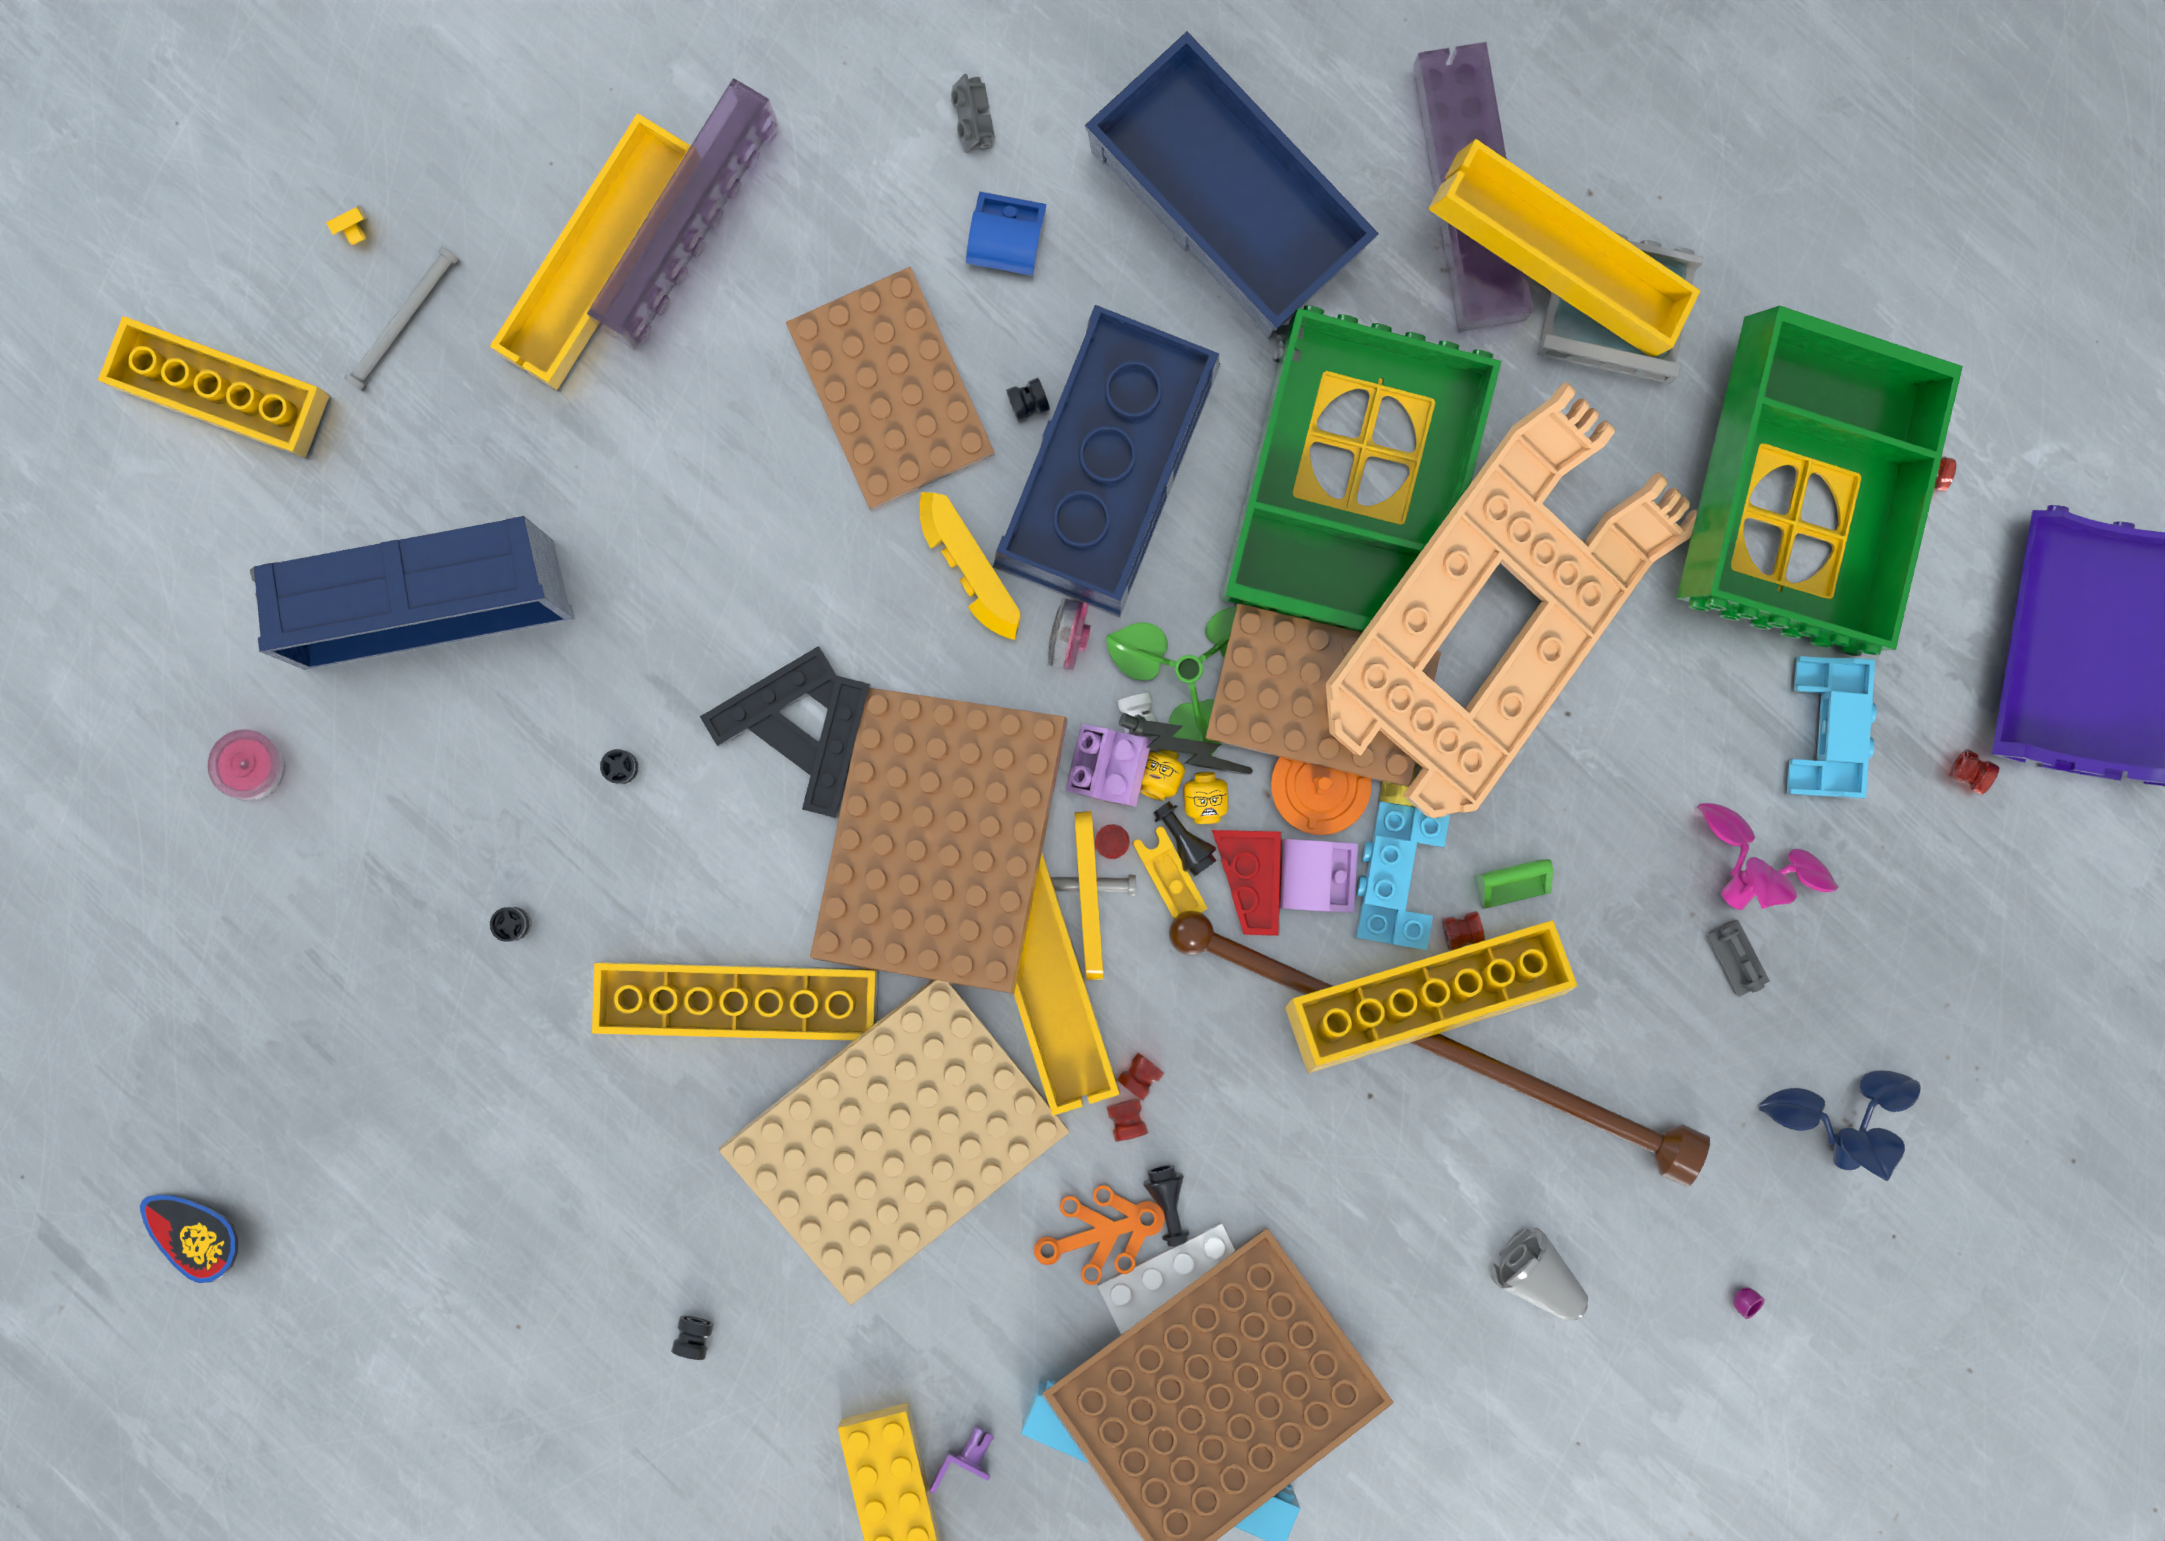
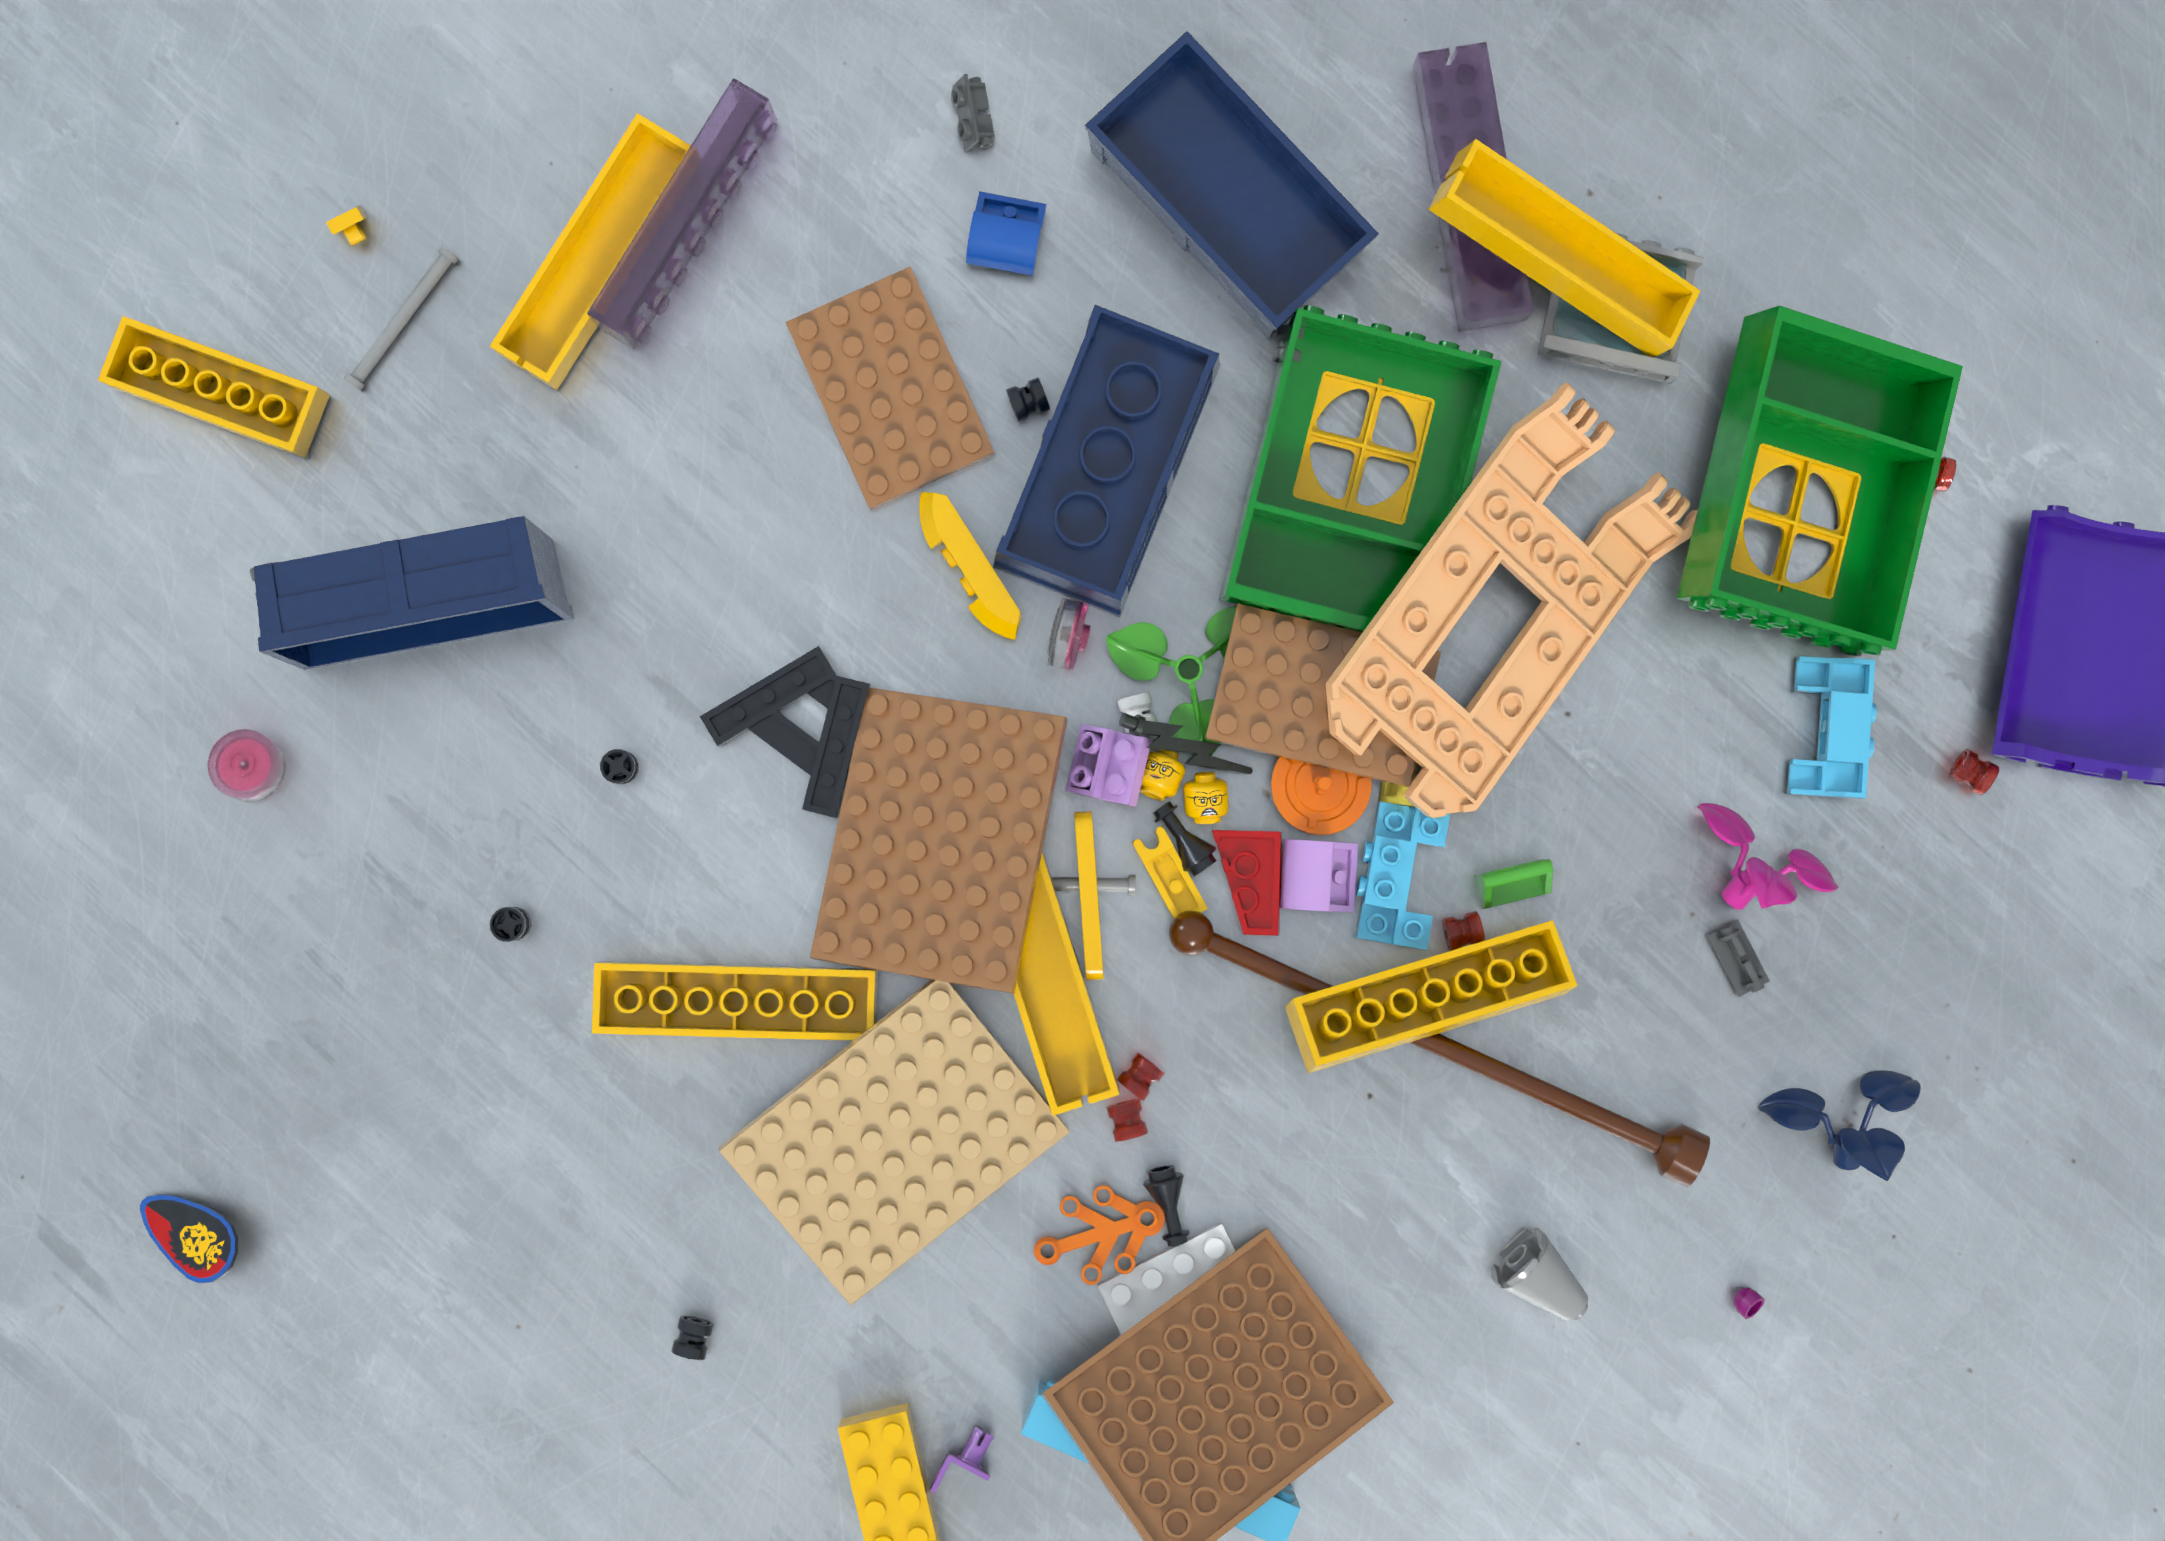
clear red wheel [1095,824,1130,859] -> none

